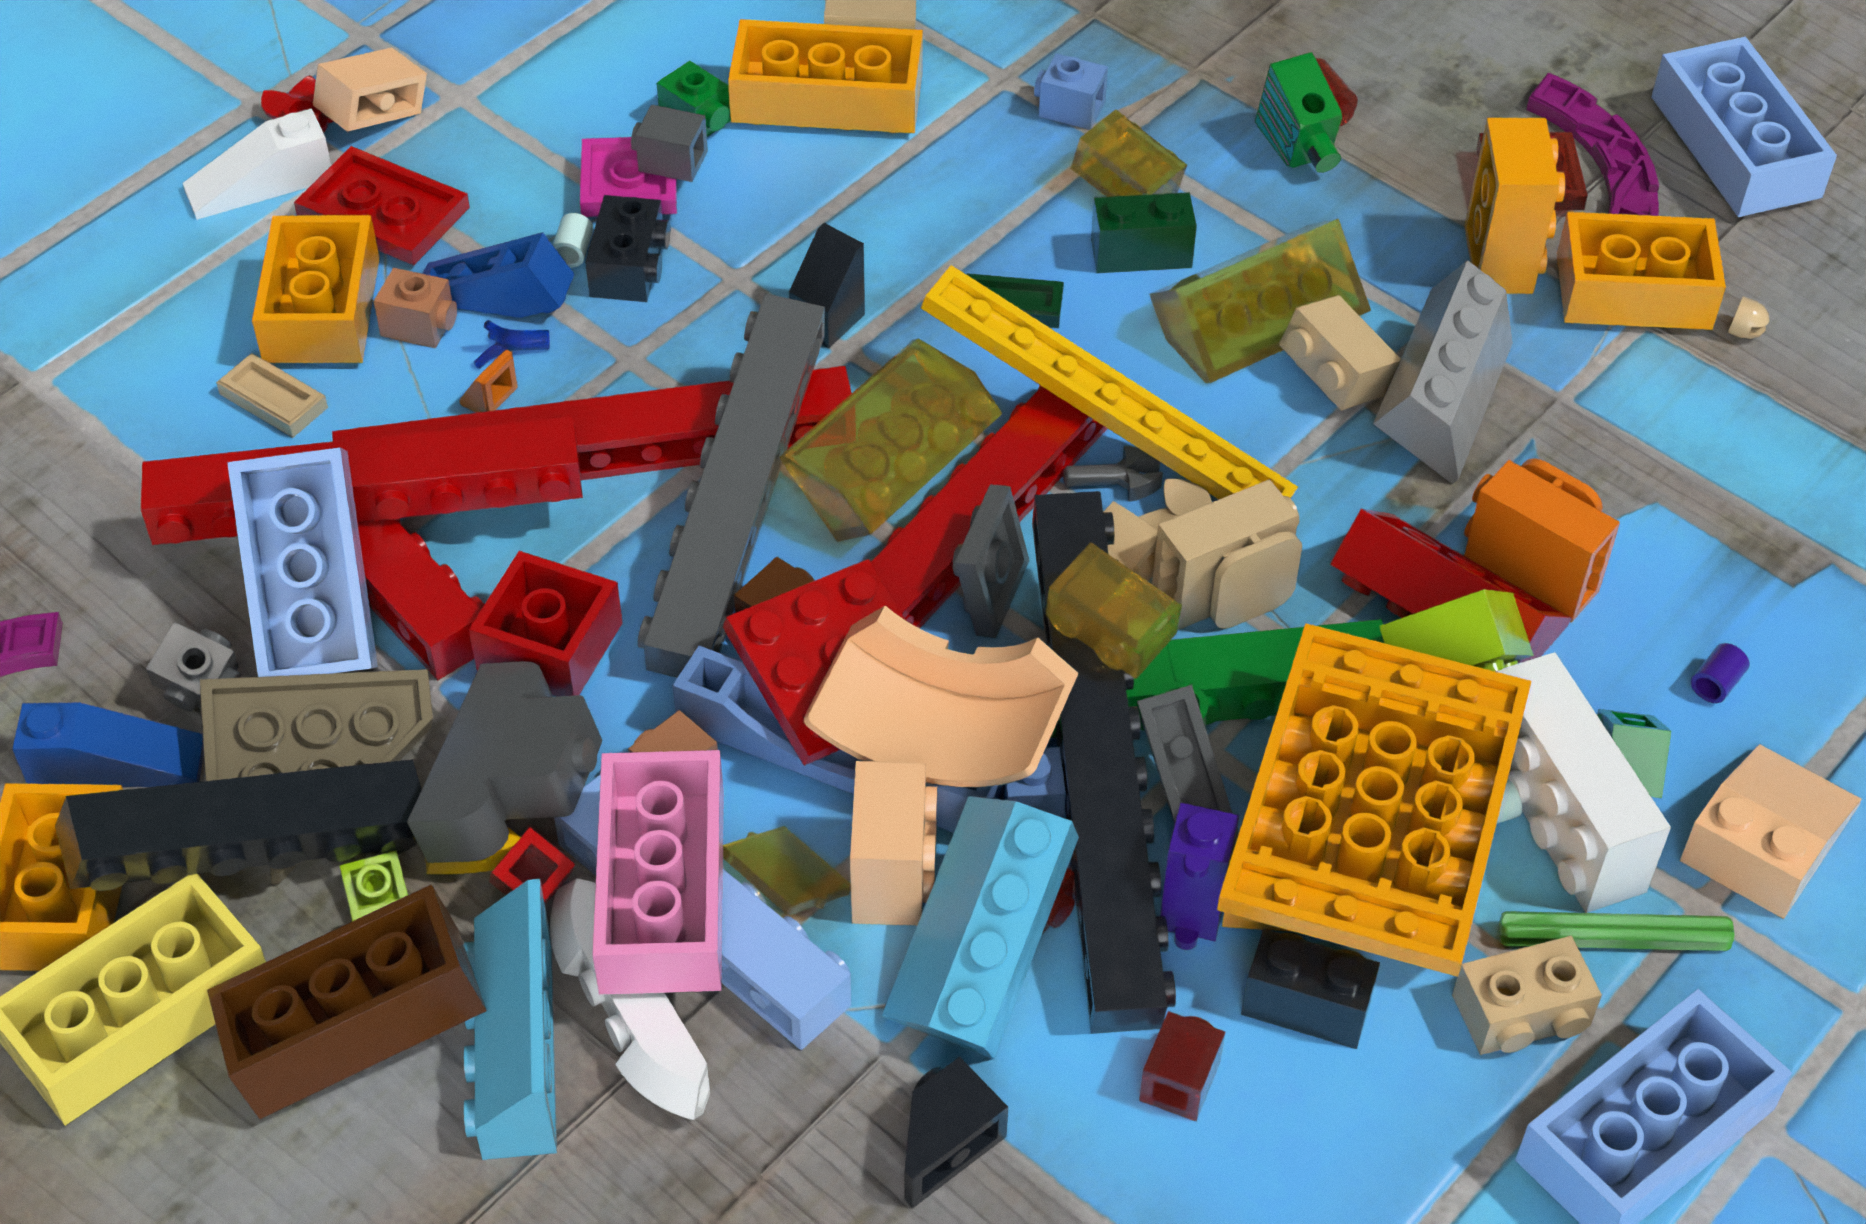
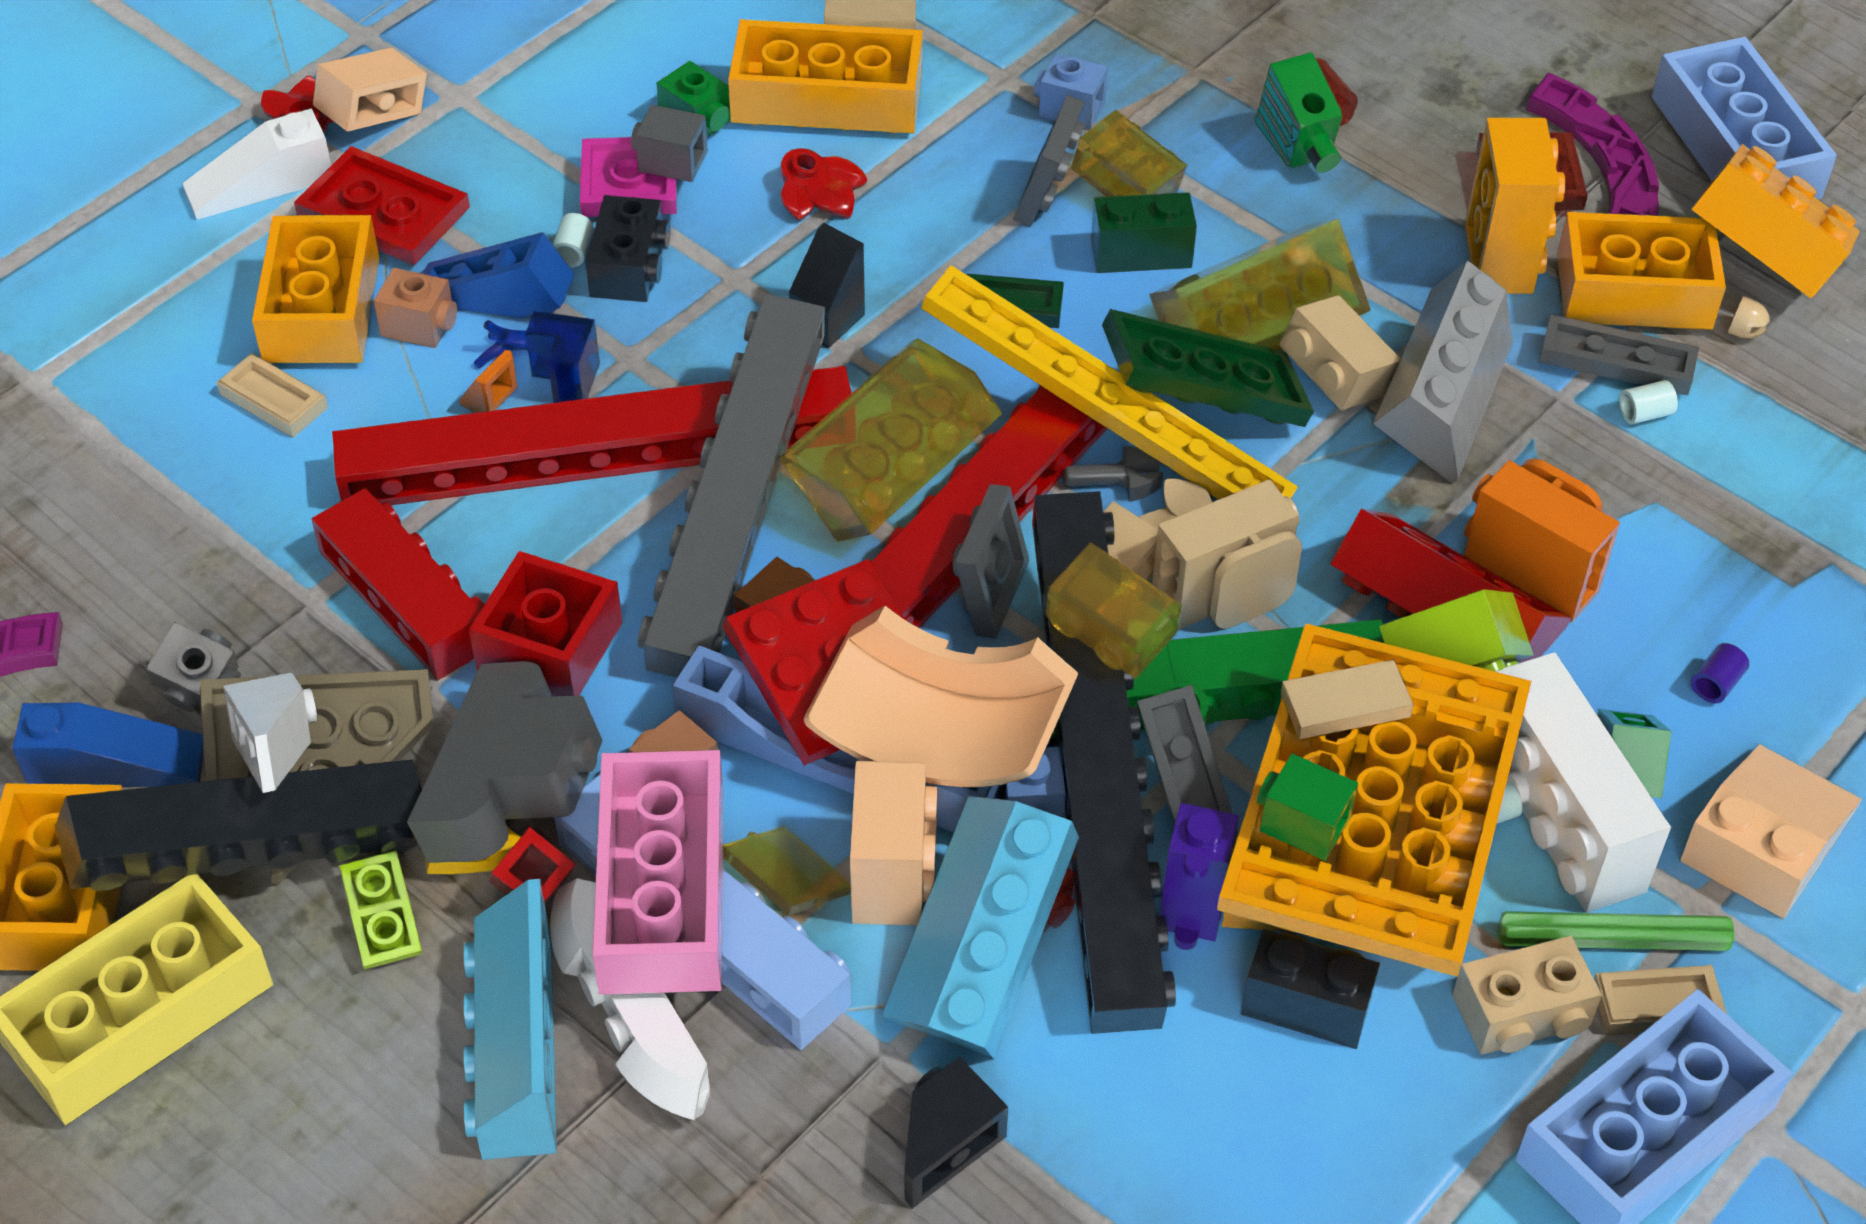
red brick [141,416,583,545] -> none
reddish brown brick [207,884,487,1119] -> none
light blue brick [227,448,378,677] -> none
clear red brick [1139,1011,1226,1122] -> none
none -> white slope [223,673,317,793]
none -> clear blue piece [525,311,600,403]
none -> red plate [780,148,867,220]
none -> dark grey plate [1013,94,1085,227]
none -> dark green plate [1102,309,1314,427]
none -> green brick [1257,753,1358,861]
none -> tan tile [1280,660,1413,739]
none -> dark grey plate [1539,314,1699,395]
none -> tan tile [1594,965,1727,1035]
none -> light aqua hinge [1619,380,1678,424]
none -> light orange brick [1691,144,1860,299]

